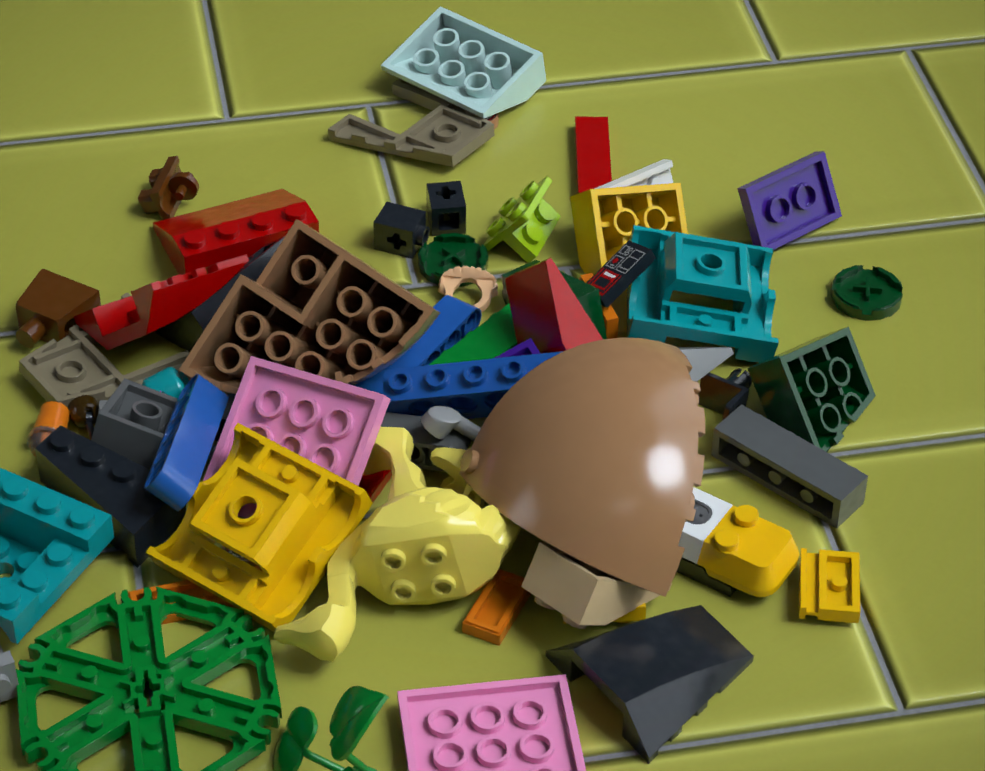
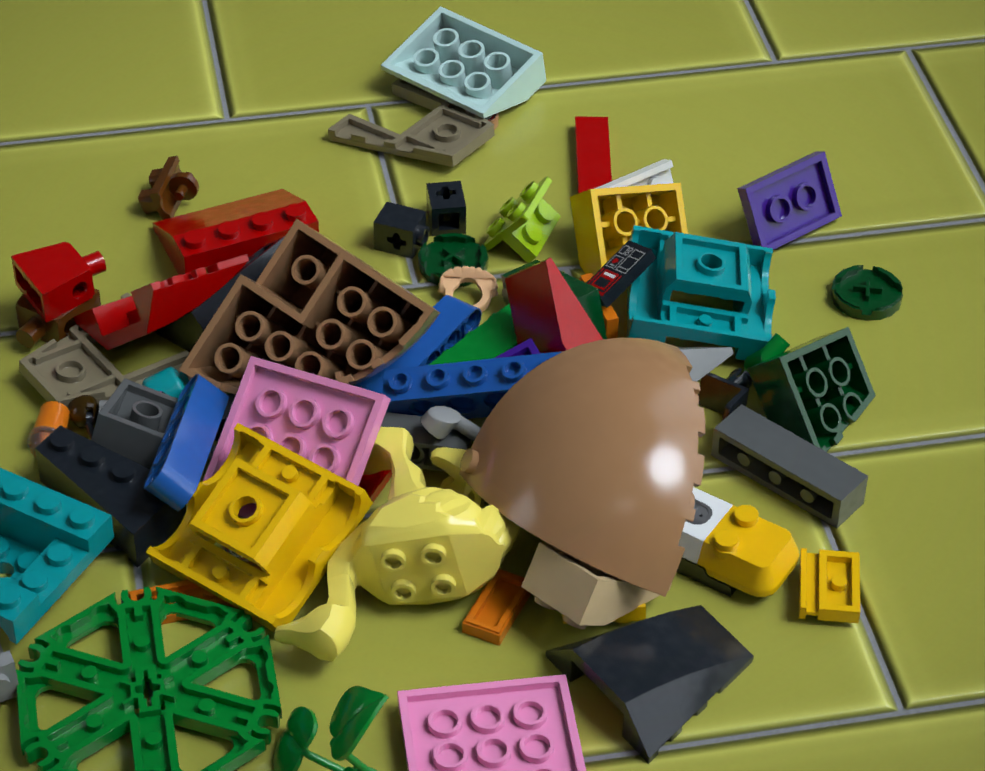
none -> red torso [11,242,107,323]
none -> green arm [744,333,790,373]

